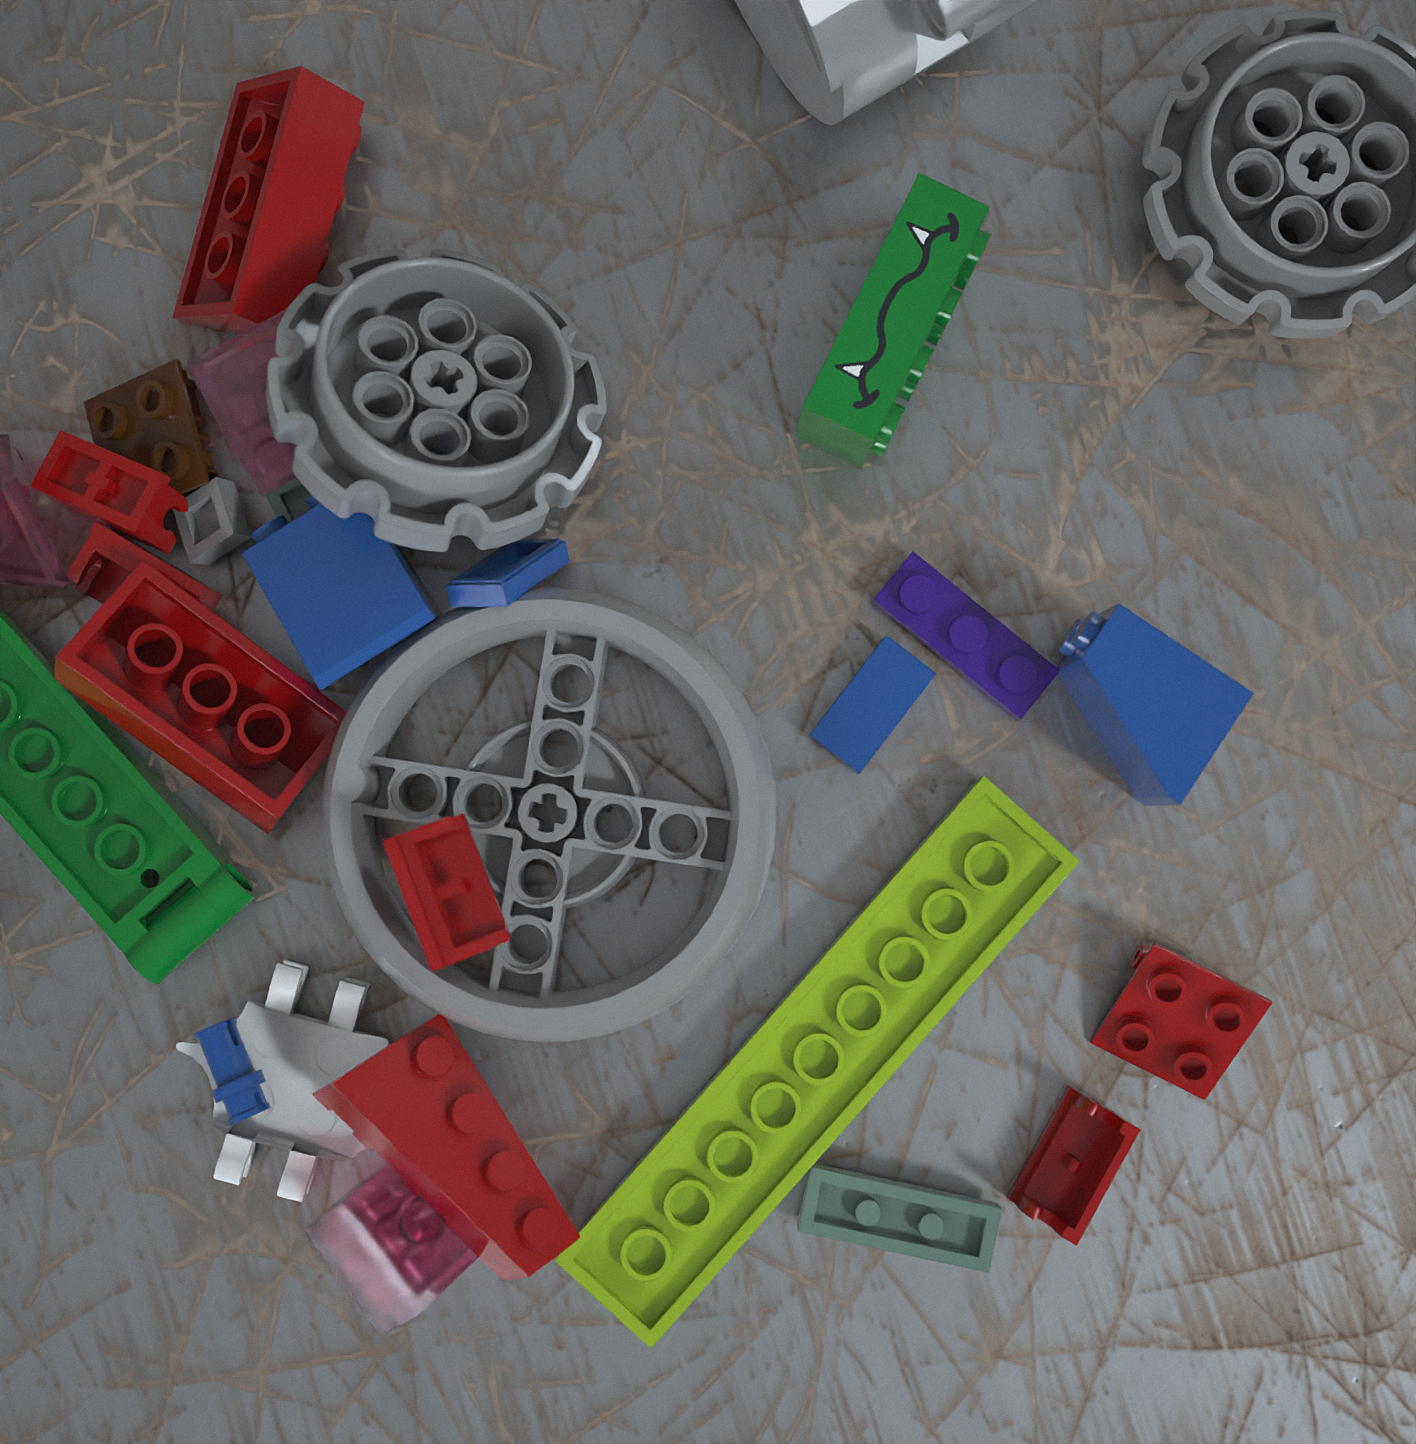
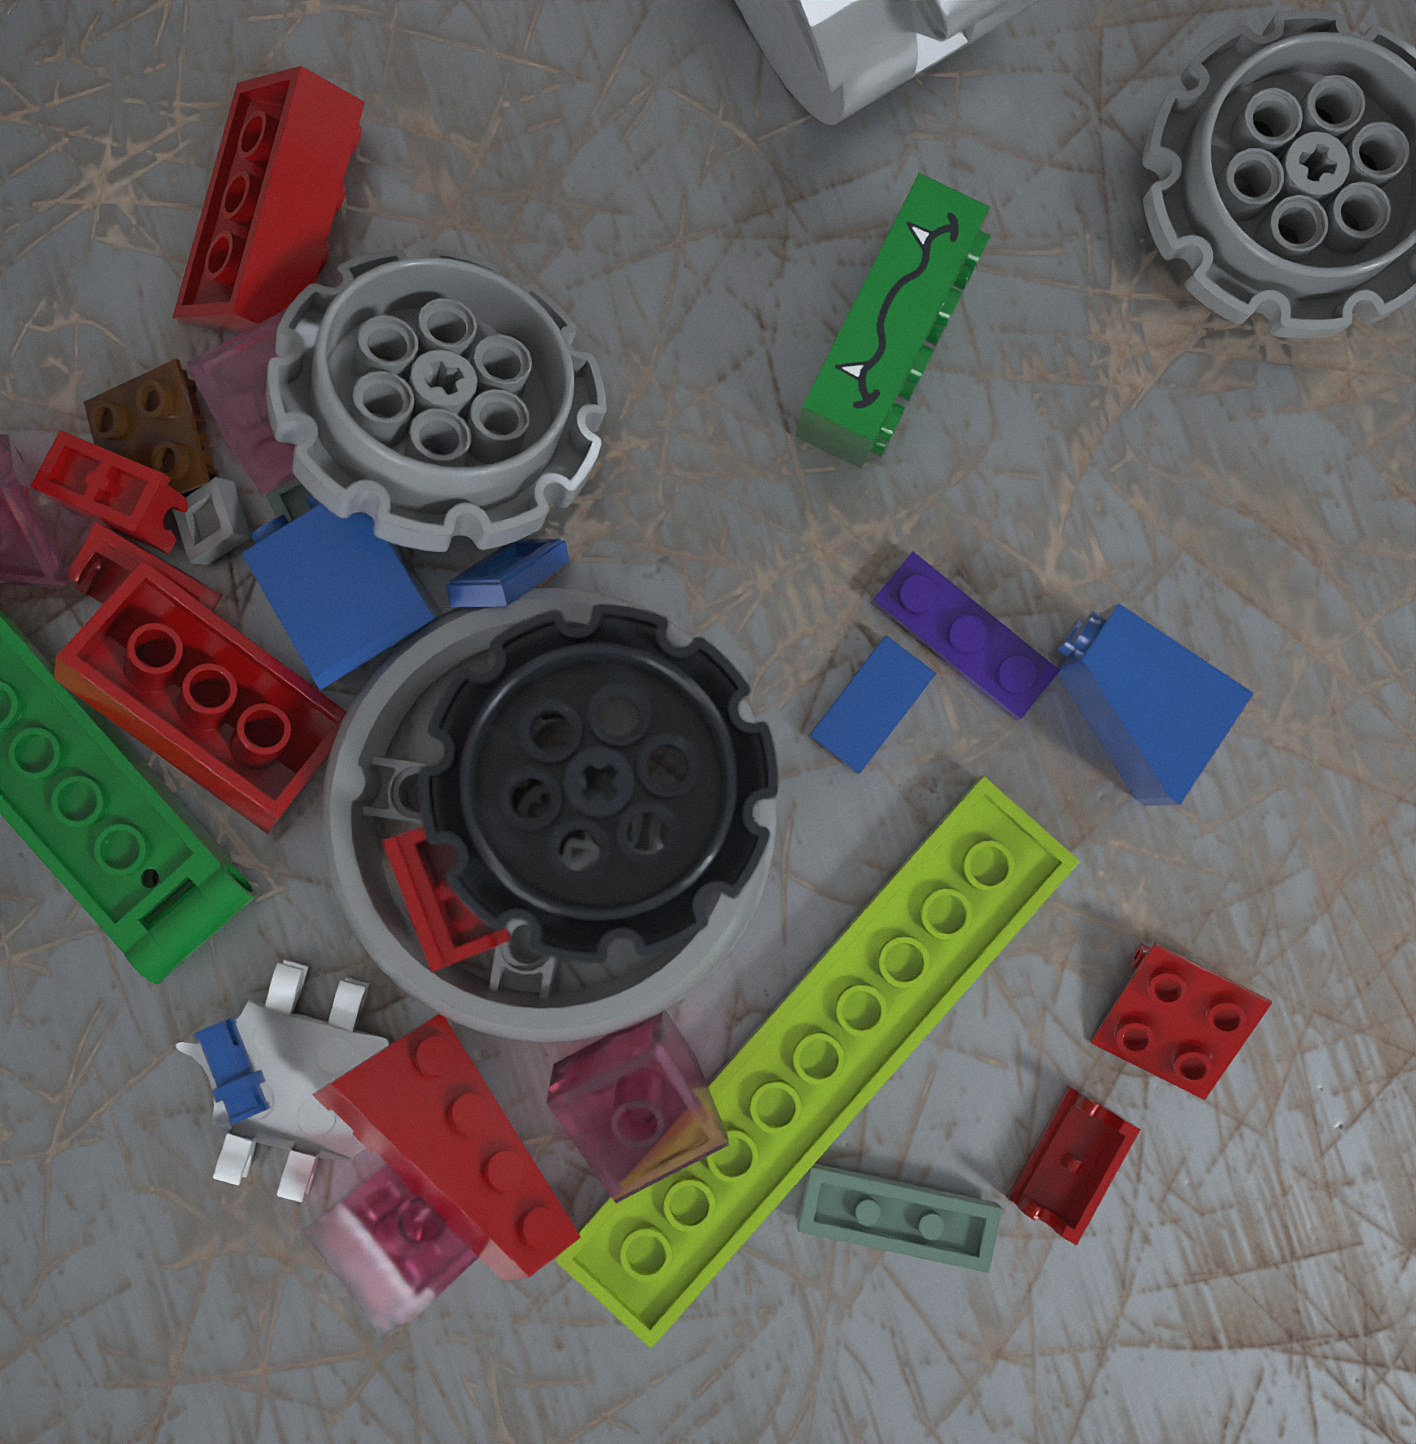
none -> black piece [418,604,778,963]
none -> clear pink slope [546,1010,729,1203]

